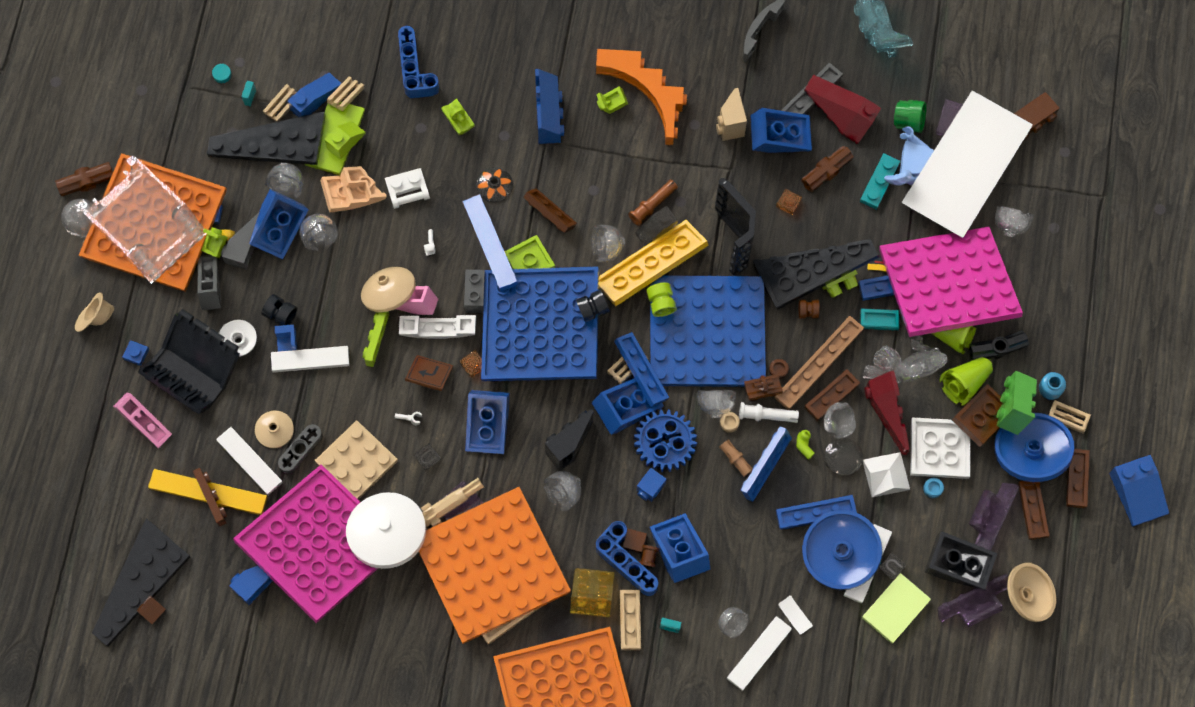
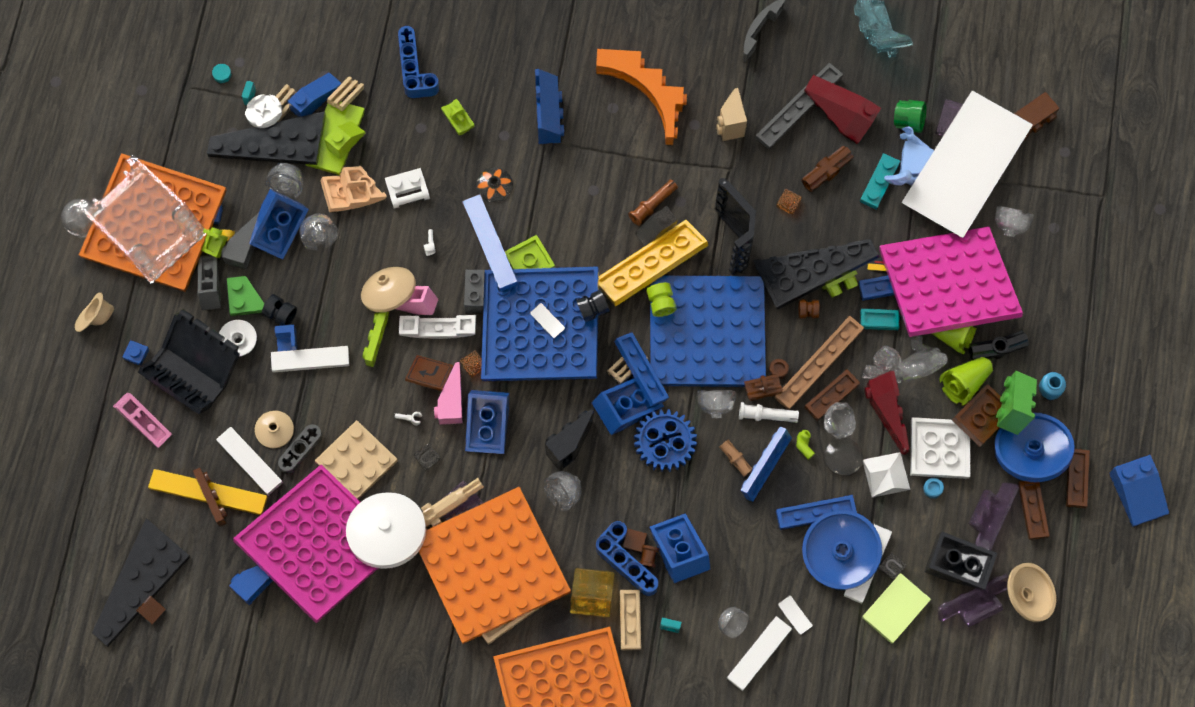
reddish brown piece [55,162,113,197] -> none
reddish brown plate [523,188,577,233] -> none
clear cylinder [591,224,625,263] -> none
lime bracket [596,86,628,114] -> none
blue brick [636,468,666,502] -> none
tan tile [720,412,740,432] -> none
blue slope [750,108,812,153] -> none
tan tile [1049,400,1091,434] -> none
none -> bright green wing [227,276,264,316]
none -> white tile [245,94,282,128]
none -> bright pink slope [434,362,463,425]
none -> white sticker [531,303,565,338]

